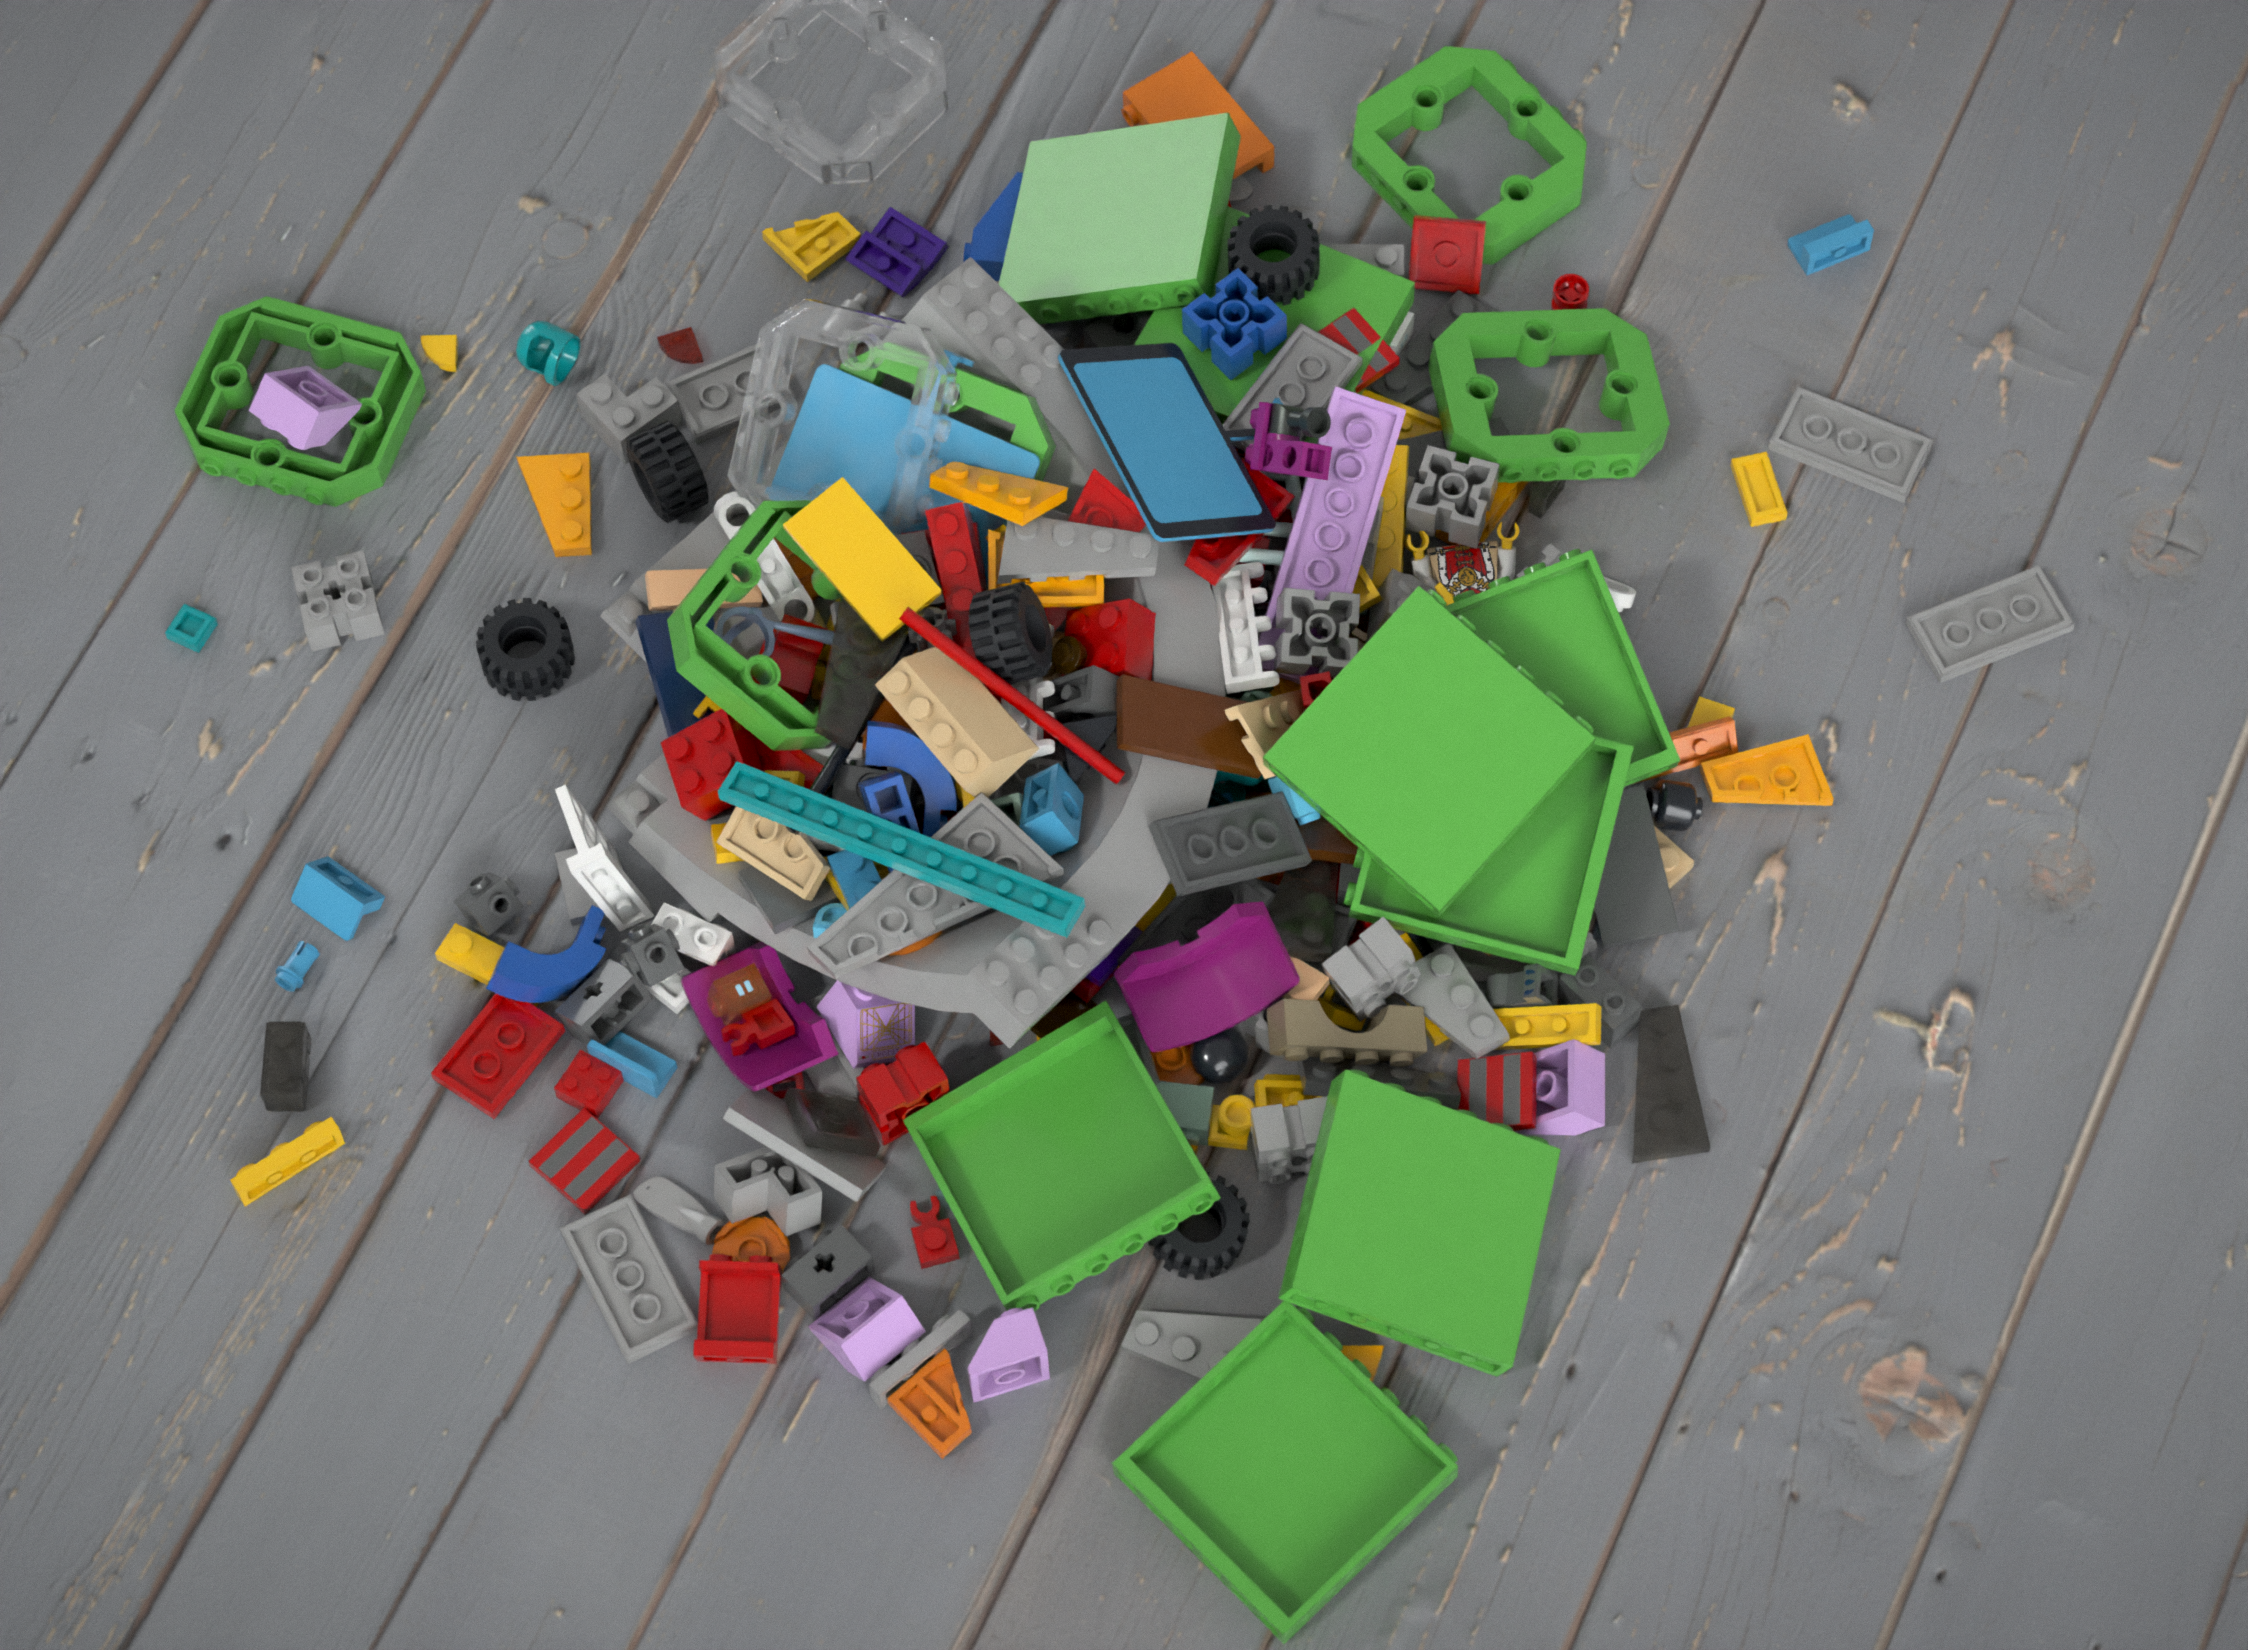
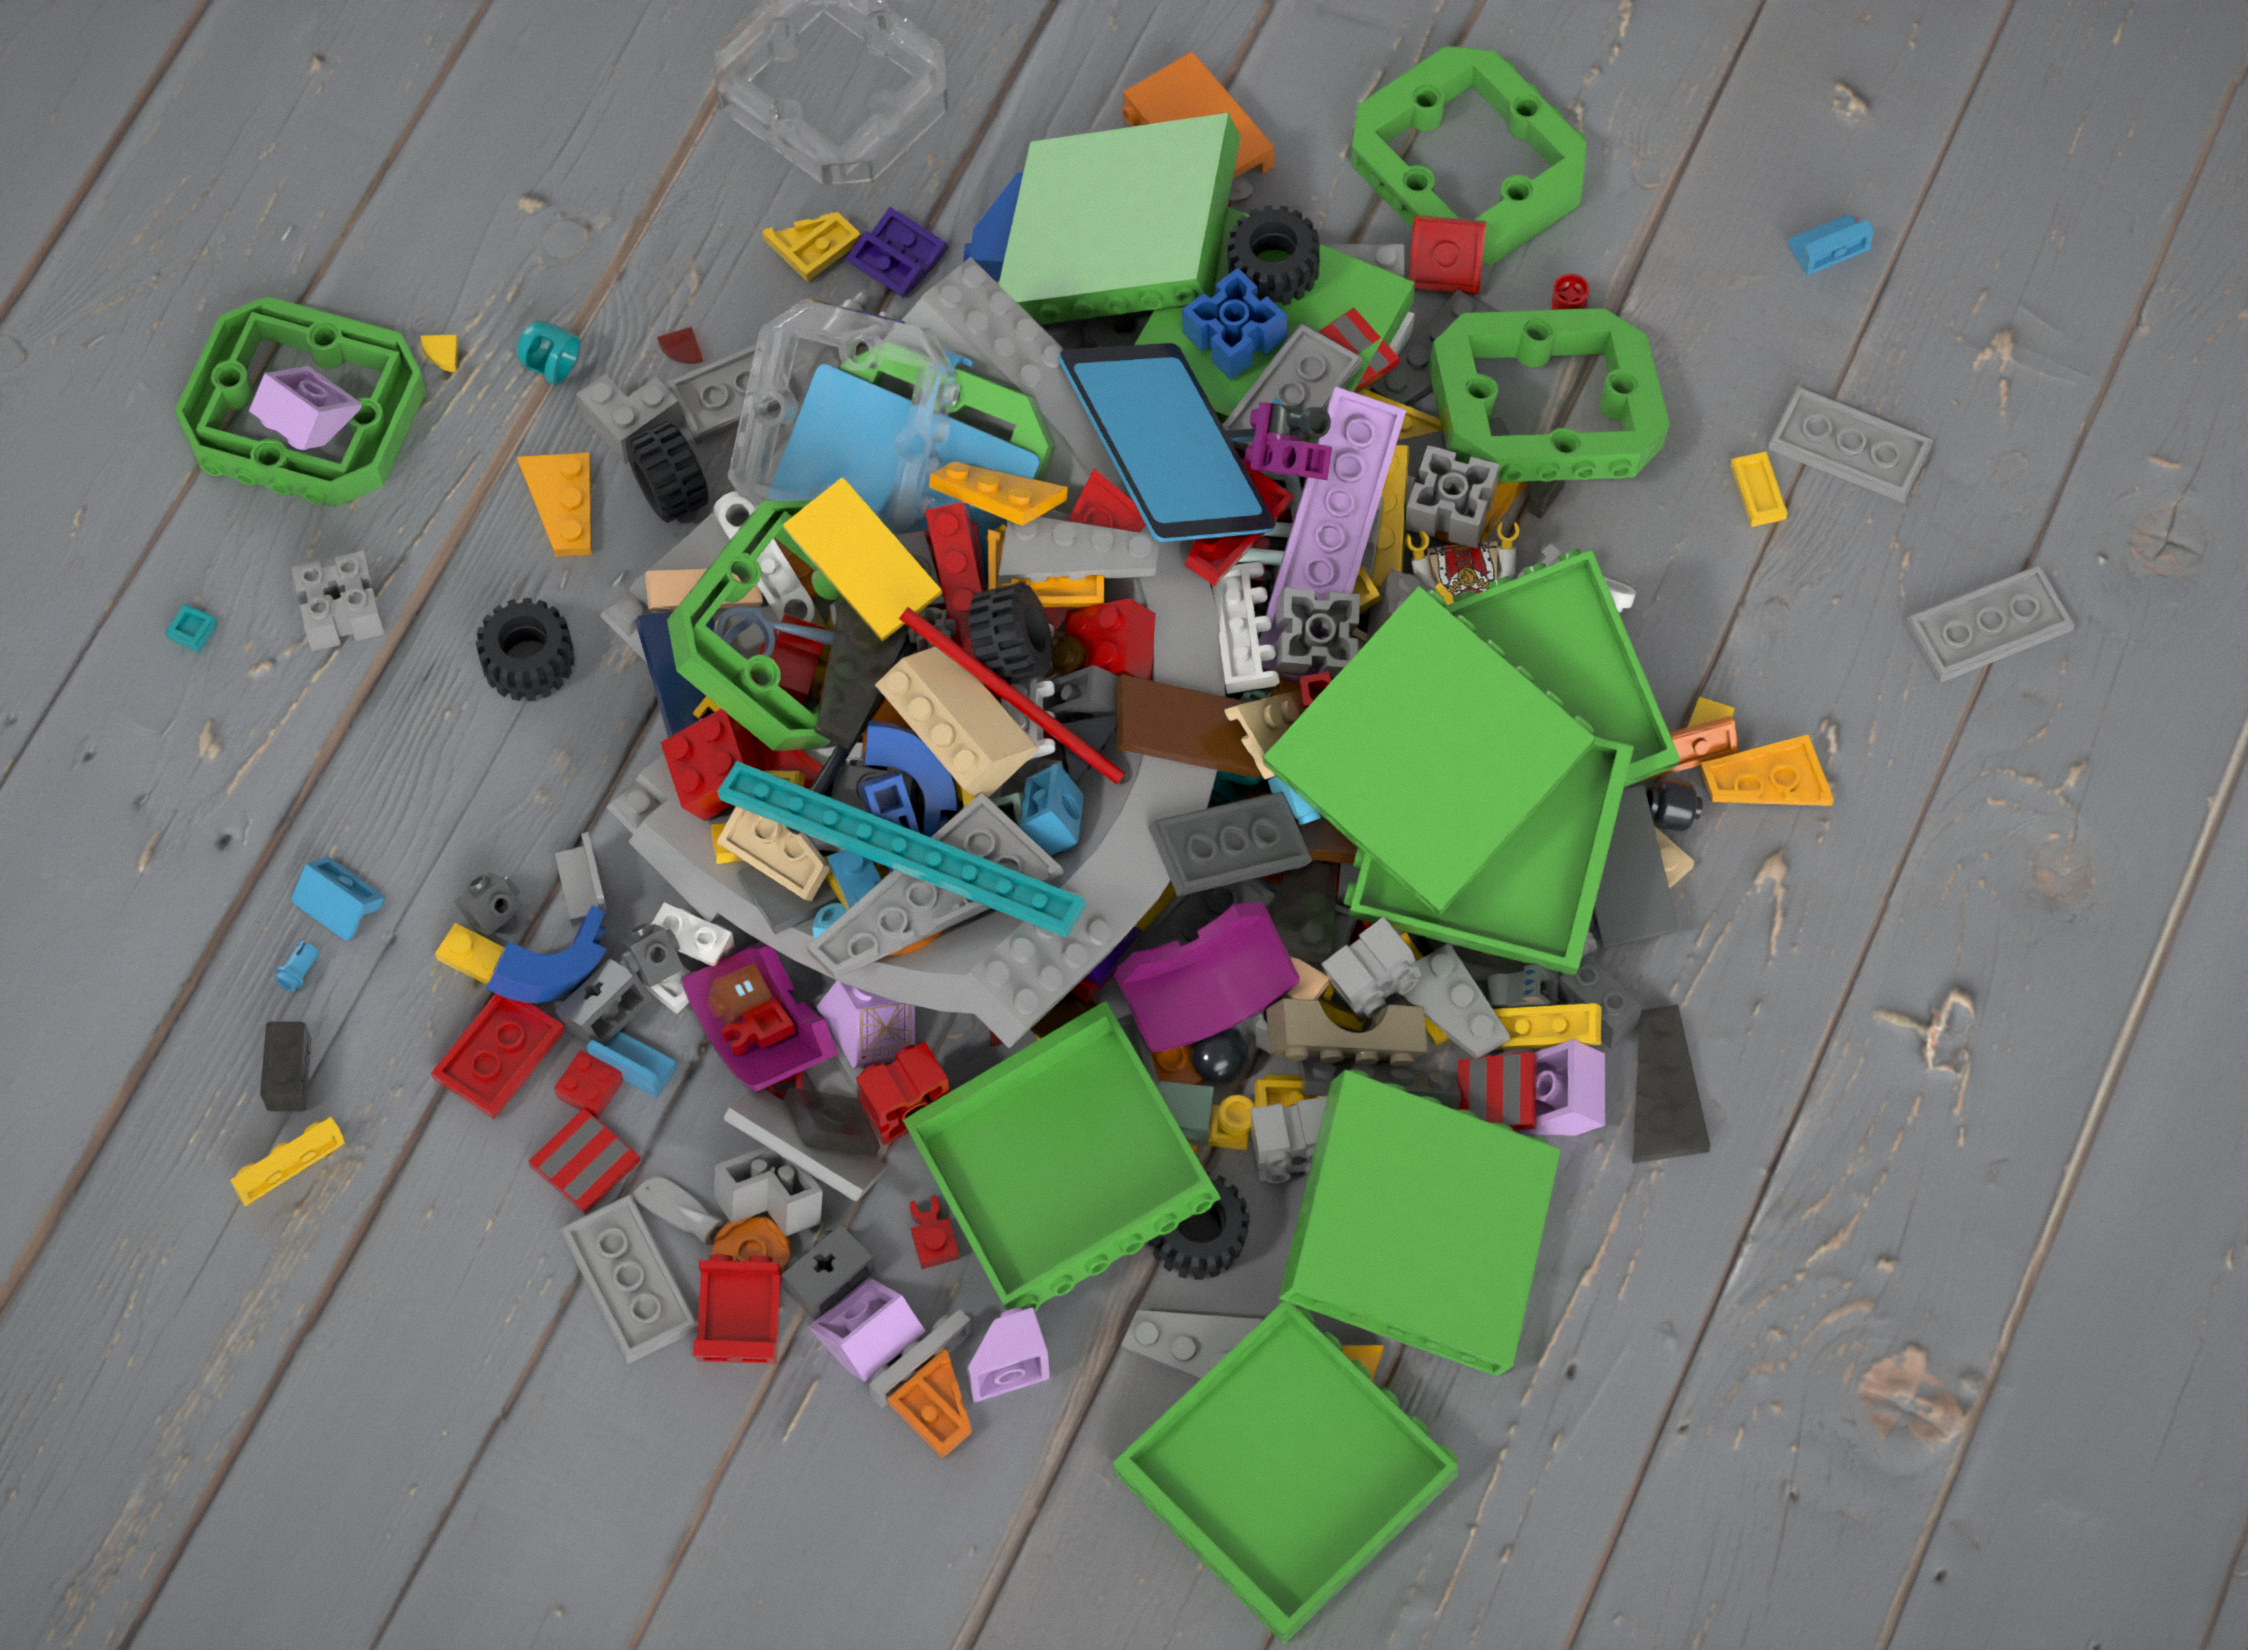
white fence [555,785,654,932] -> none

